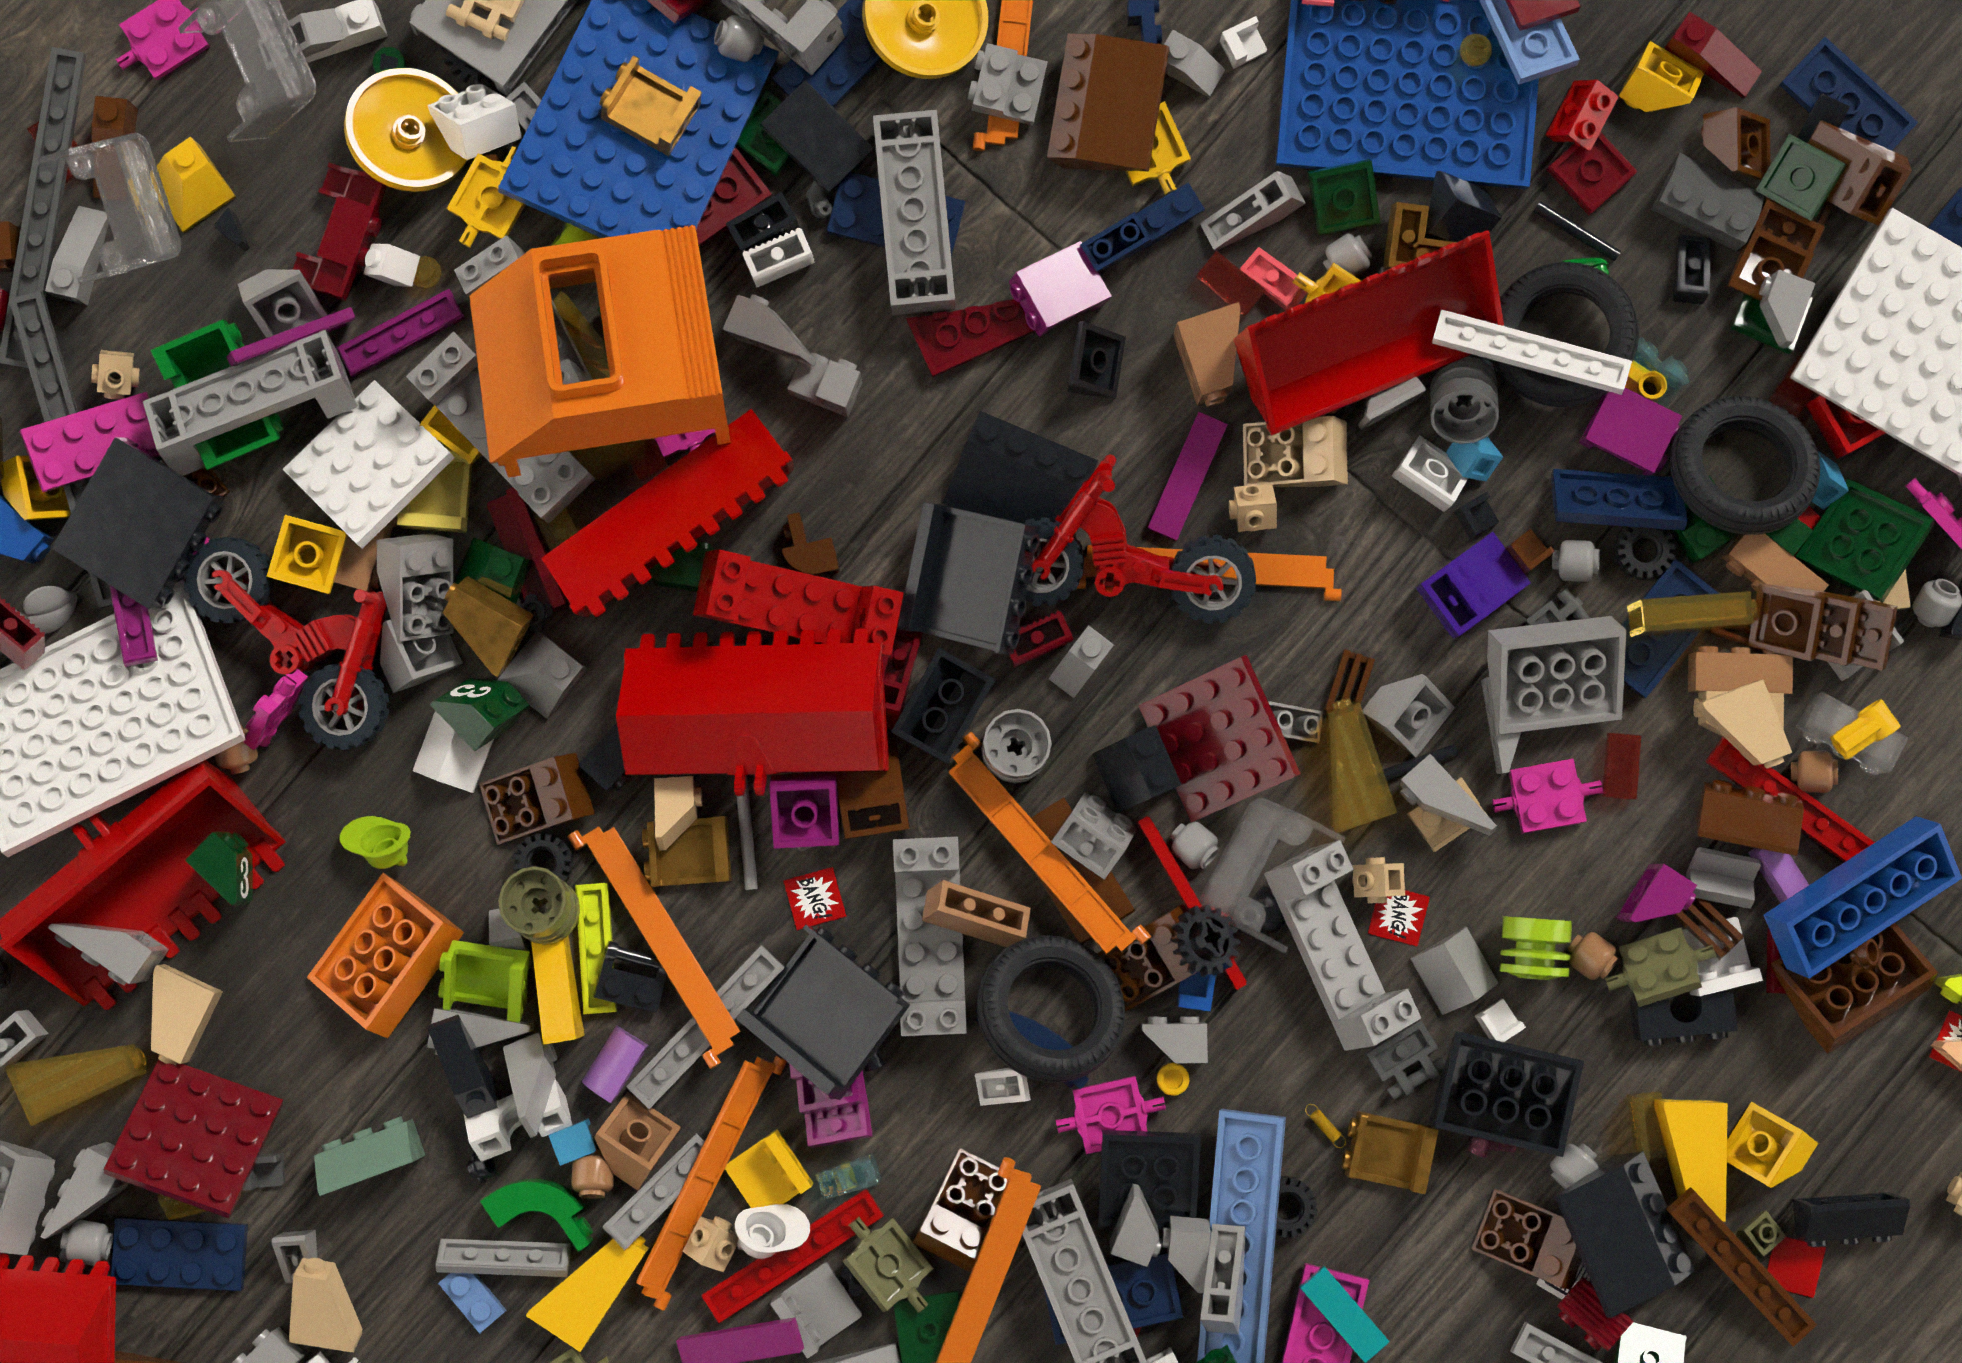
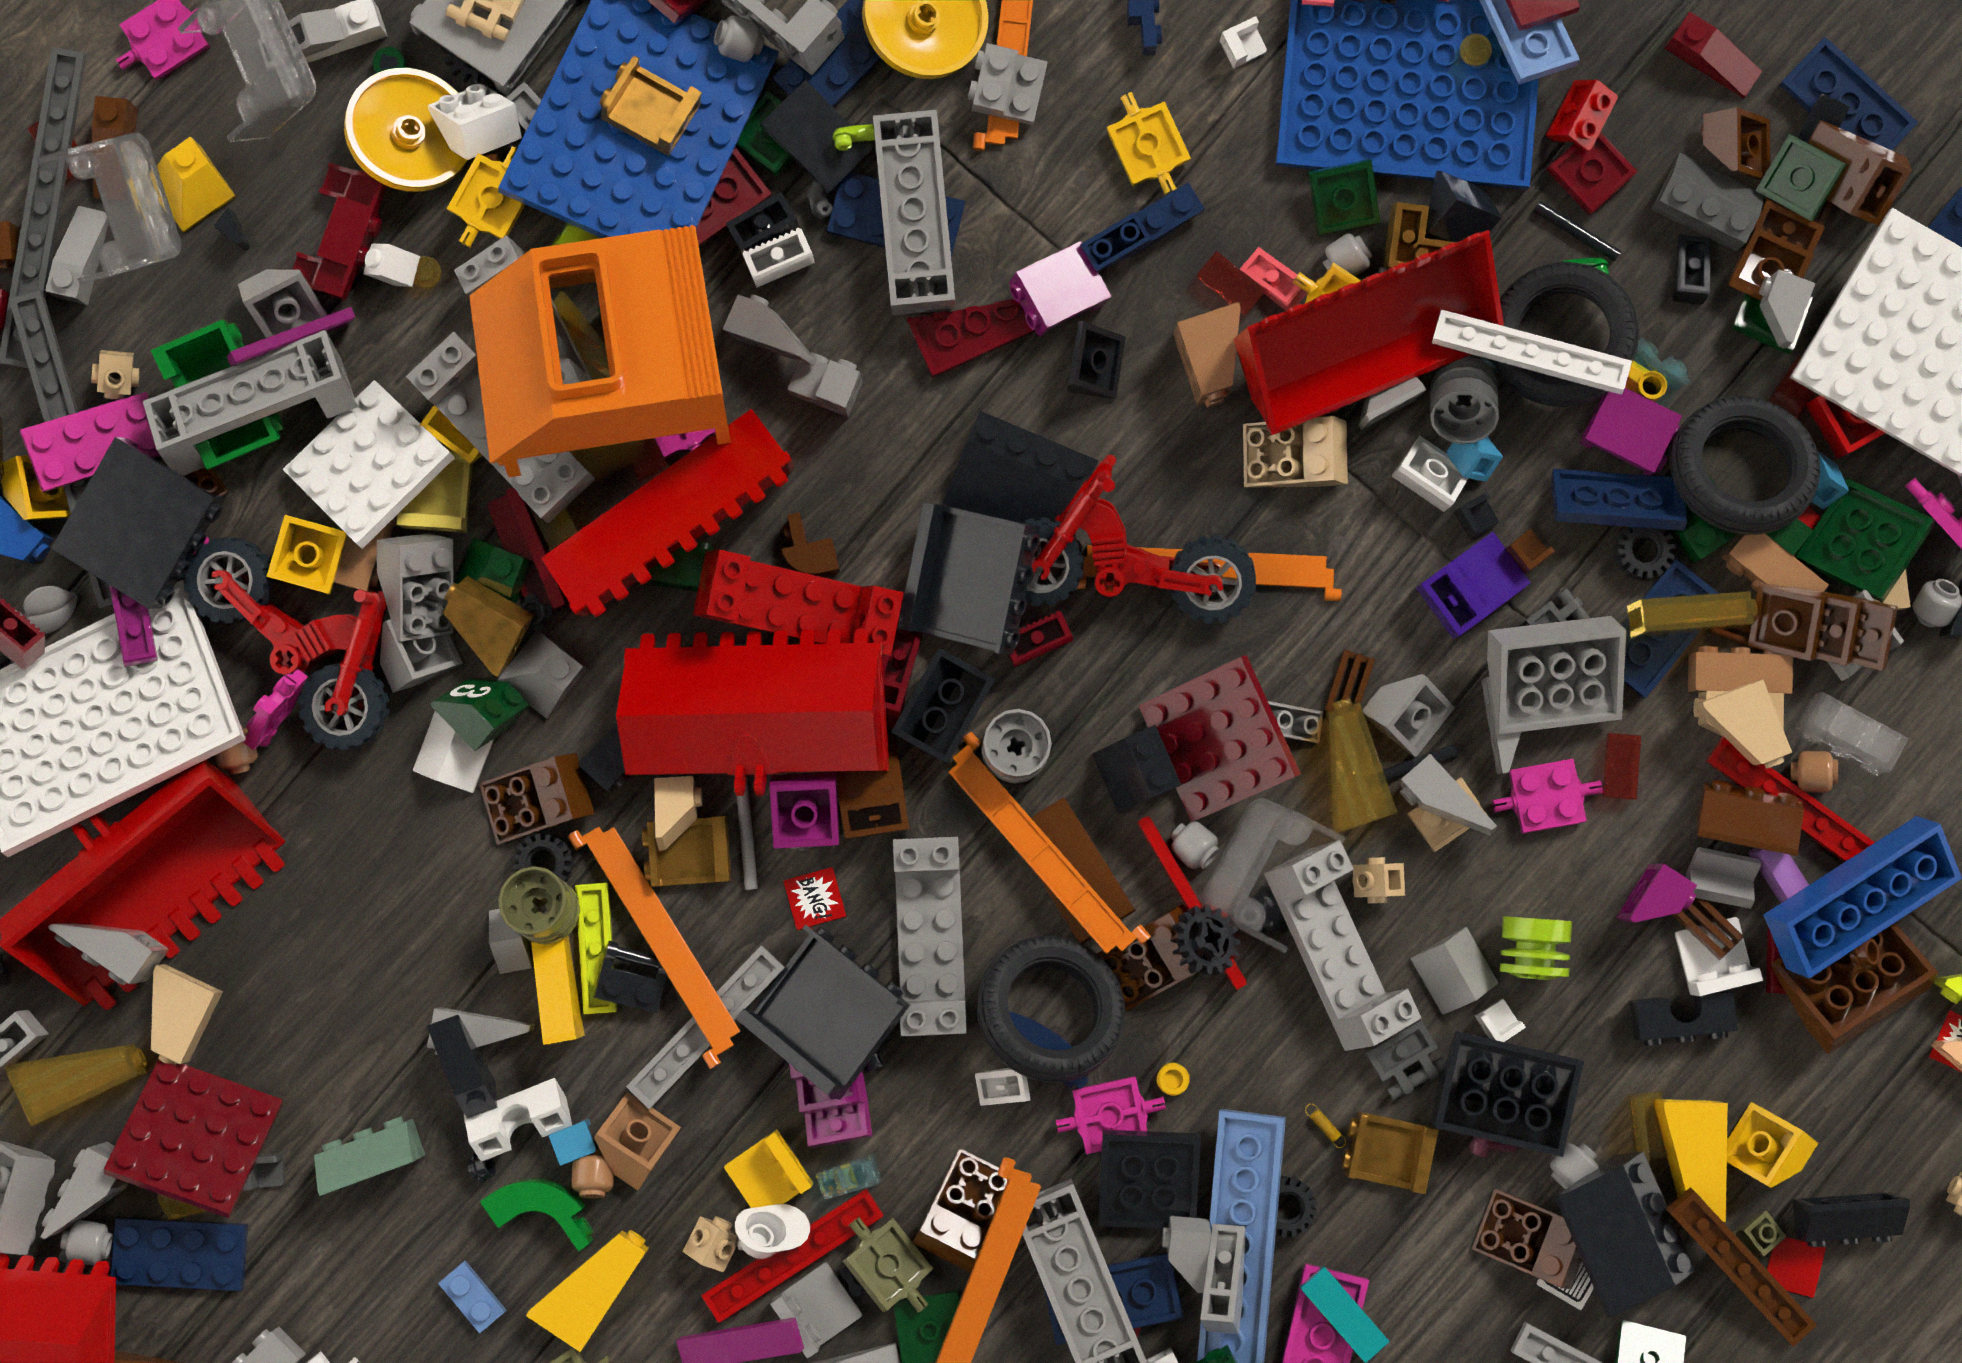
dark green slope [185,832,253,906] -> none
light grey slope [272,1230,318,1284] -> none
tan slope [289,1258,362,1352] -> none
orange slope [307,872,464,1038] -> none
magenta tile [336,289,465,377] -> none
lime piece [340,816,411,869] -> none
light grey tile [436,1239,571,1277] -> none
lime panel [438,940,530,1023] -> none
light grey slope [503,1032,557,1138] -> none
medium lavender brick [582,1025,649,1103] -> none
light grey tile [602,1133,705,1251] -> none
orange piece [636,1055,787,1311] -> none
medium nougat brick [922,880,1031,947] -> none
reddish brown slope [1047,34,1169,172] -> none
light grey slope [1049,625,1114,698] -> none
light grey bracket [1051,793,1137,880] -> none
light grey slope [1109,1184,1162,1267] -> none
light grey slope [1140,1016,1208,1063] -> none
magenta tile [1147,412,1228,541] -> none
light grey slope [1164,30,1225,98] -> none
blue panel [1177,971,1216,1012] -> none
light grey slope [1200,171,1306,251] -> none
tan brick [1228,483,1277,532] -> none
sticker [1368,890,1430,947] -> none
light grey head [1552,540,1600,582] -> none
dark red brick [1557,1276,1634,1351] -> none
medium nougat head [1567,932,1618,980] -> none
olive plate [1605,927,1717,1007] -> none
yellow slope [1619,41,1705,112] -> none
yellow piece [1830,699,1901,760] -> none
none -> lime arm [832,124,875,151]

